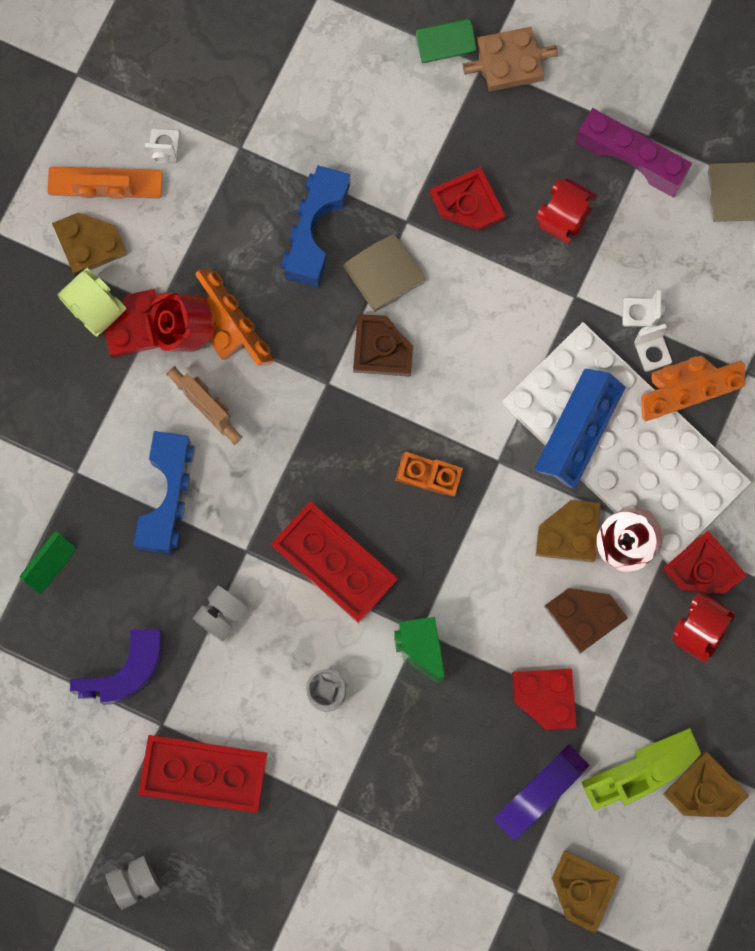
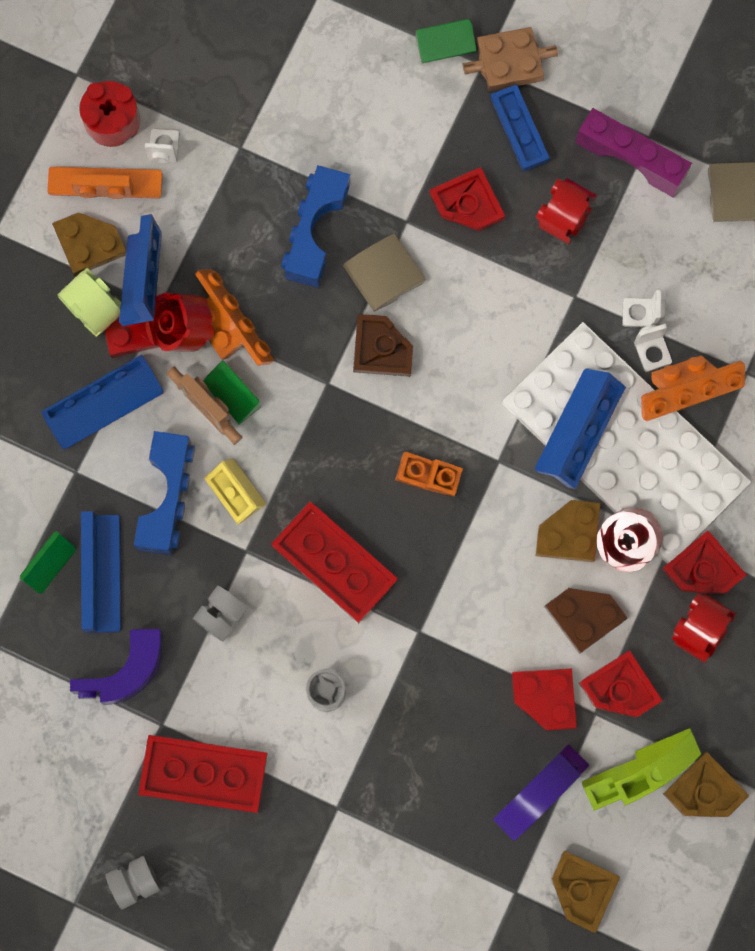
green slope [394,617,444,684] -> none
none -> blue panel [41,355,163,449]
none -> red brick [79,81,140,147]
none -> blue panel [81,511,121,633]
none -> blue panel [119,214,162,326]
none -> green slope [203,360,261,425]
none -> light yellow slope [204,459,266,525]
none -> blue plate [490,84,550,172]
none -> red plate [579,650,663,718]

